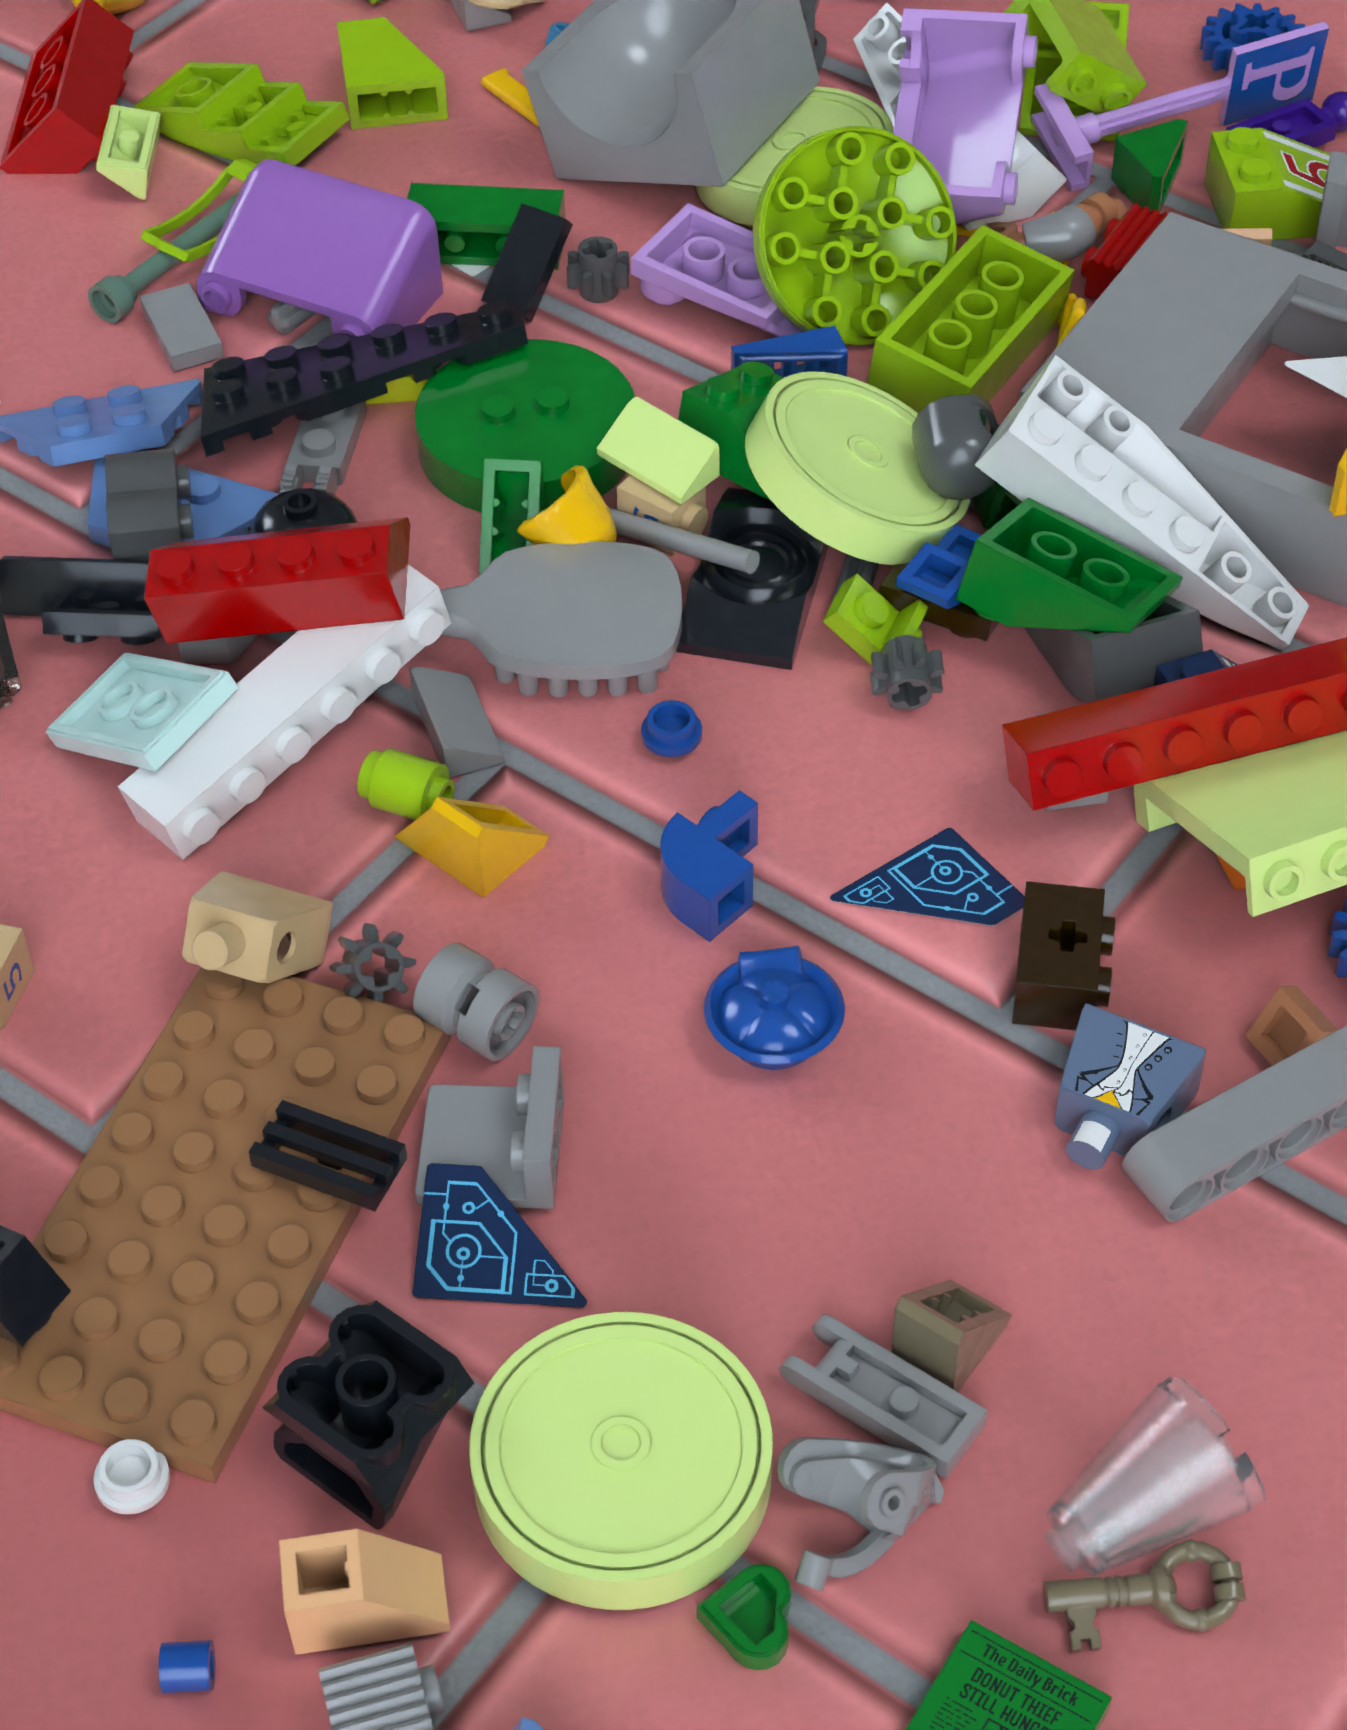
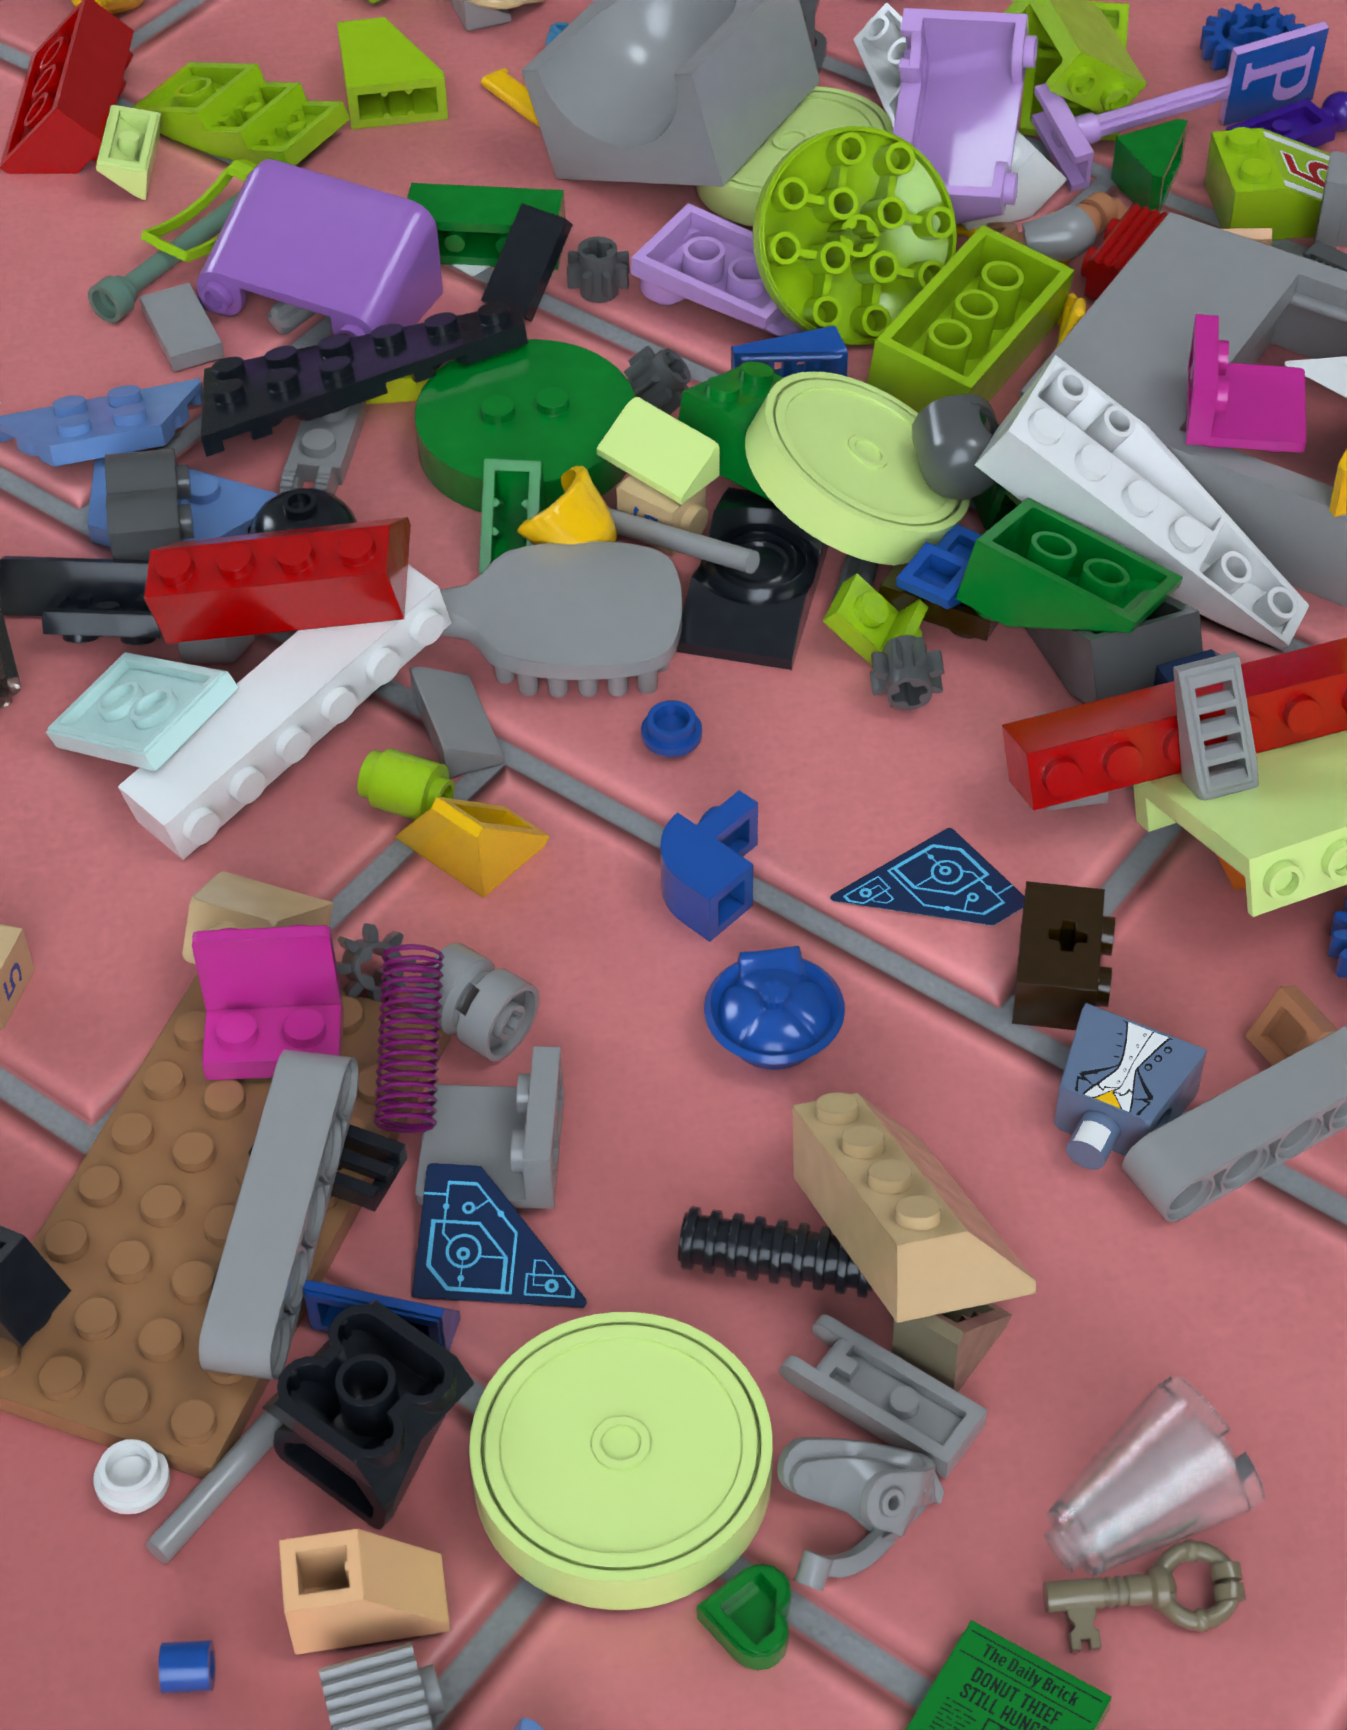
none -> light grey bar [145,1410,283,1564]
none -> dark pink bracket [192,925,344,1080]
none -> light grey beam [199,1049,359,1380]
none -> blue slope [303,1280,460,1351]
none -> magenta piece [373,944,444,1133]
none -> dark grey gear [624,345,691,415]
none -> black piece [678,1206,873,1298]
none -> tan slope [792,1092,1036,1323]
none -> light grey slope [1173,652,1259,800]
none -> dark pink bracket [1186,314,1307,452]

